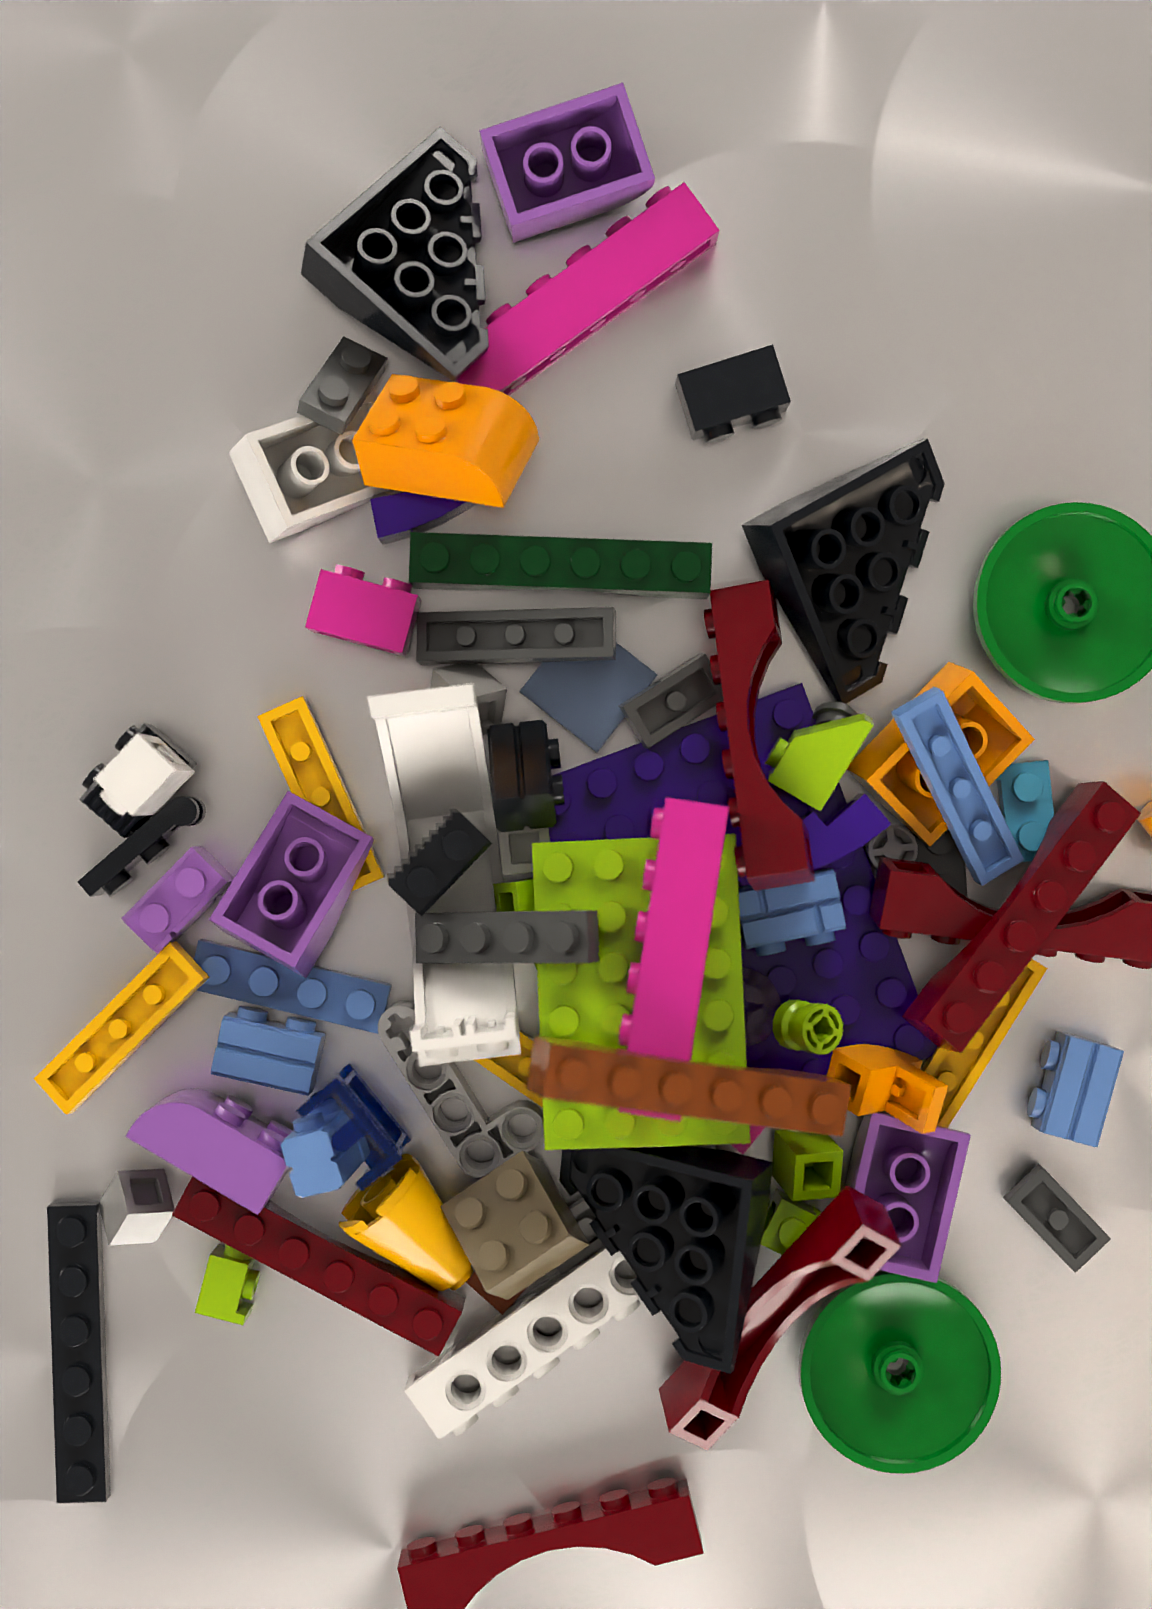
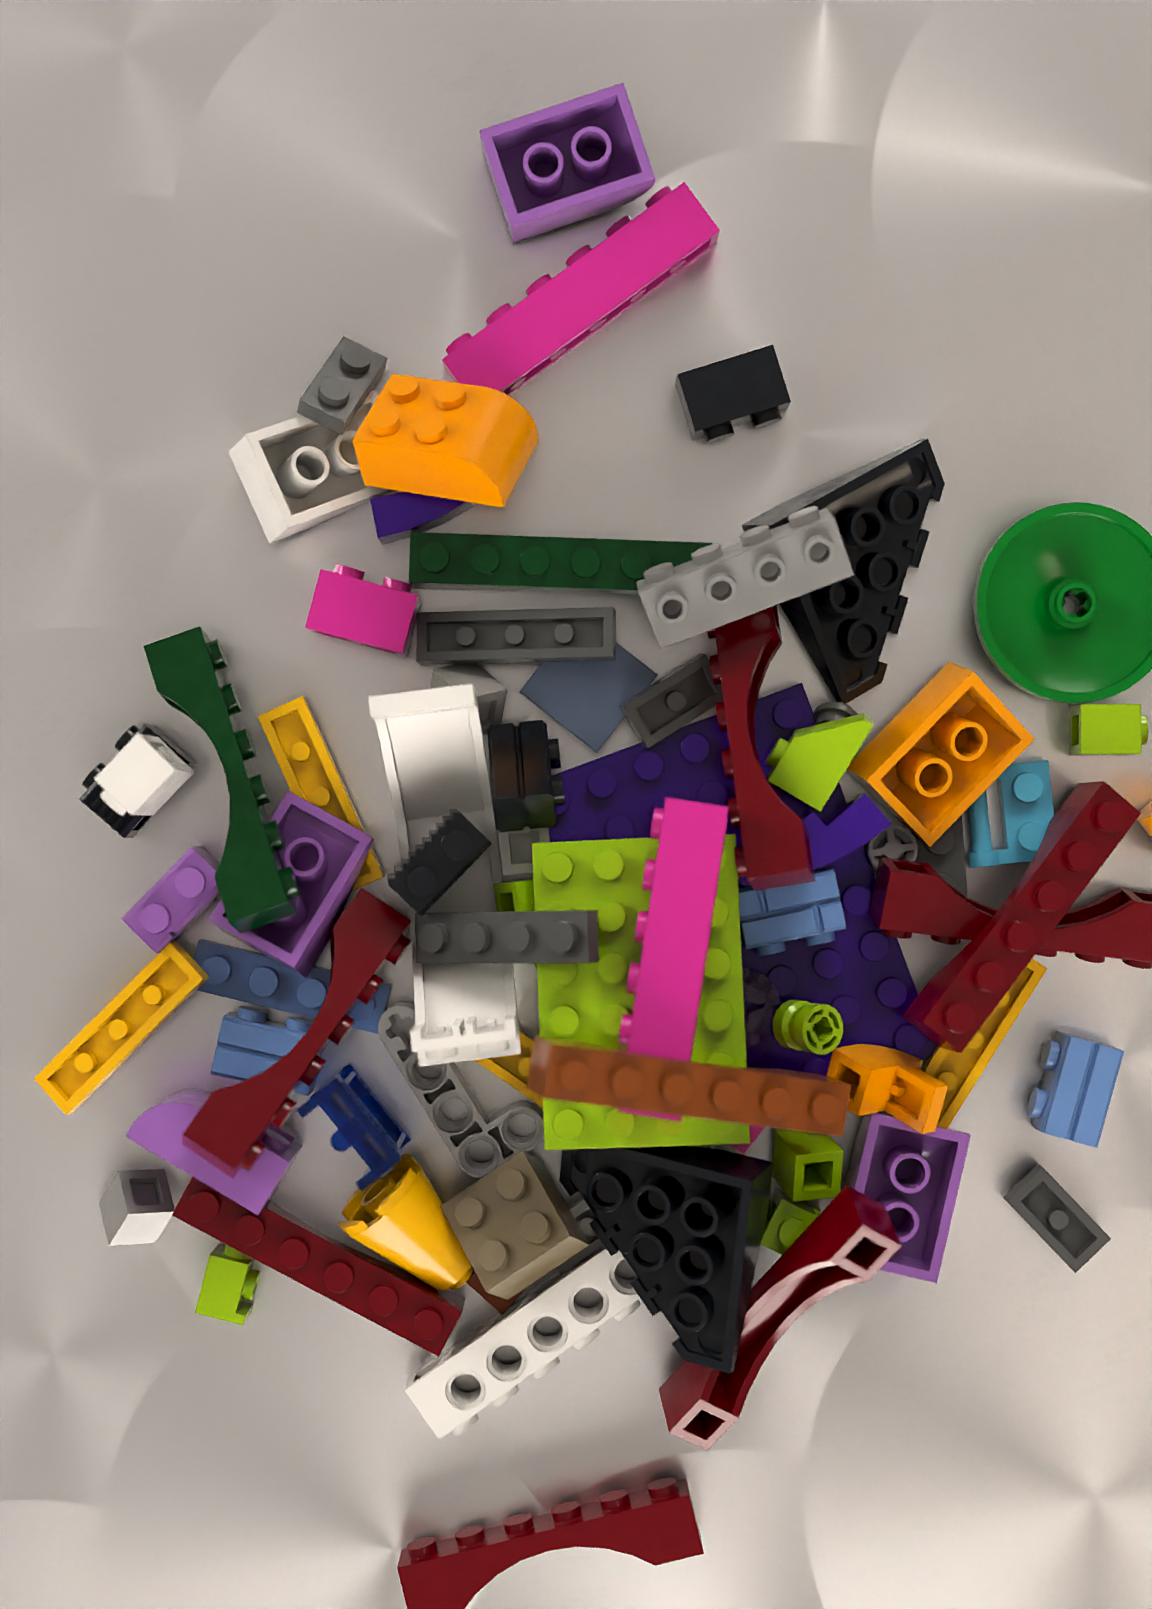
black plate [47,1201,111,1503] -> none
black plate [77,796,206,897] -> none
medium blue brick [280,1098,370,1198] -> none
black slope [301,126,489,382] -> none
green dish [798,1270,1001,1474] -> none
medium blue plate [891,686,1024,886] -> none
none -> dark green arch [143,626,301,933]
none -> dark red arch [182,887,412,1179]
none -> light grey brick [636,506,854,649]
none -> lime brick [1069,704,1149,756]

